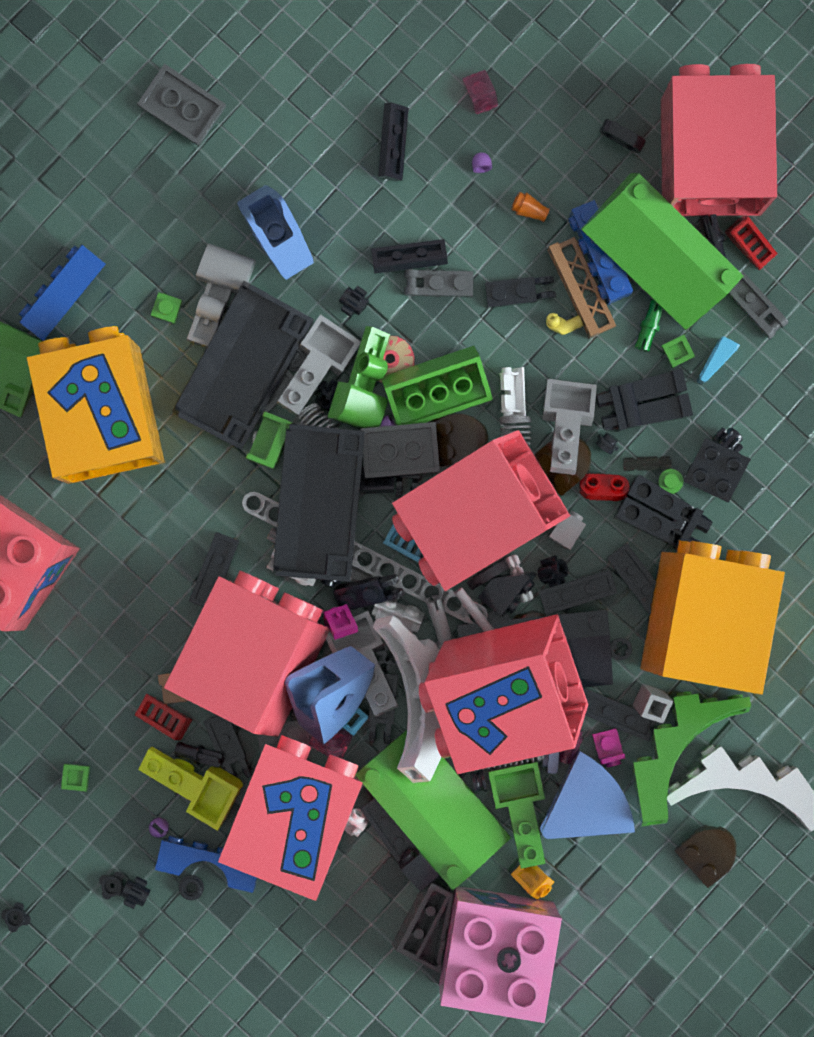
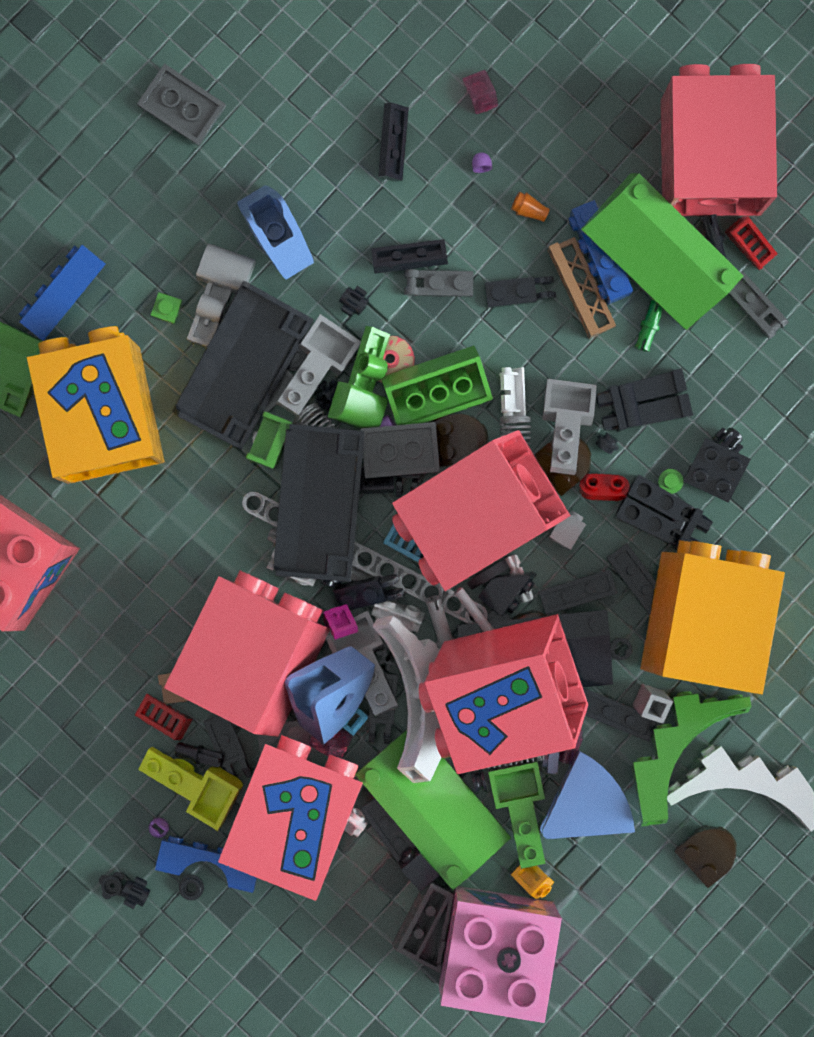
black plate [1,902,31,932] -> none
bright green plate [61,763,90,792] -> none
black plate [189,532,240,607] -> none
black gear [537,555,569,588] -> none
light yellow arm [546,313,583,335] -> none
dark pink bracket [592,728,625,767] -> none
black beam [599,119,646,153] -> none
clear smoke axle [623,456,672,471] -> none
bright green plate [661,335,695,368] -> none
medium azure slope [697,336,740,384] -> none

